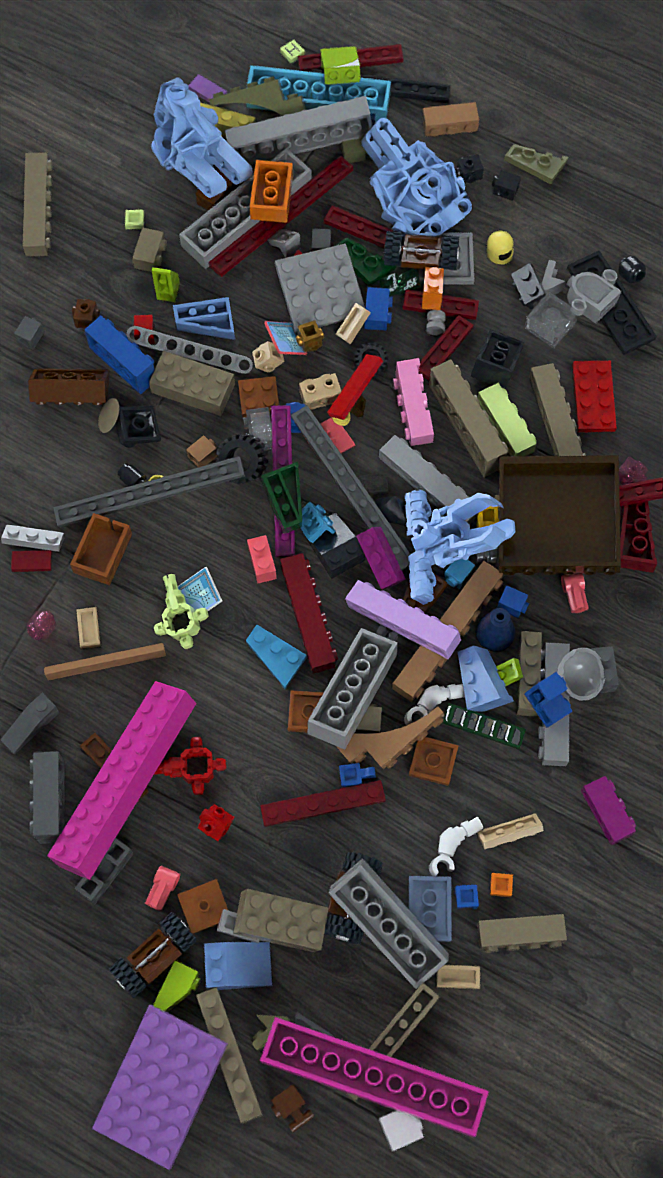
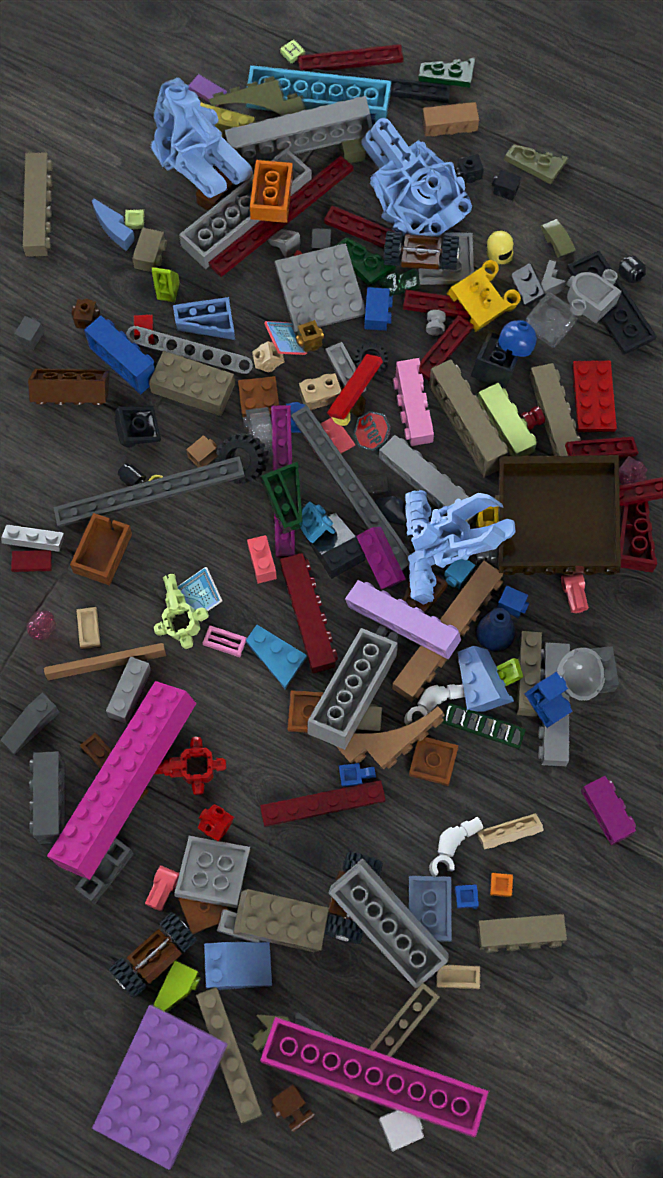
dark tan sticker [98,398,119,433] -> none
lime panel [321,46,360,85] -> none
tan tile [336,303,371,344] -> none
orange brick [422,267,444,310] -> none
none -> medium blue slope [92,199,135,251]
none -> light grey brick [106,656,151,724]
none -> light grey plate [175,836,250,908]
none -> bright pink tile [203,625,247,657]
none -> light grey plate [325,342,366,392]
none -> piece [353,411,391,451]
none -> wing [418,58,475,88]
none -> yellow piece [447,260,520,332]
none -> blue cylinder [498,320,537,357]
none -> dark red wheel [519,406,545,431]
none -> olive slope [541,219,576,258]
none -> dark red tile [565,436,639,458]

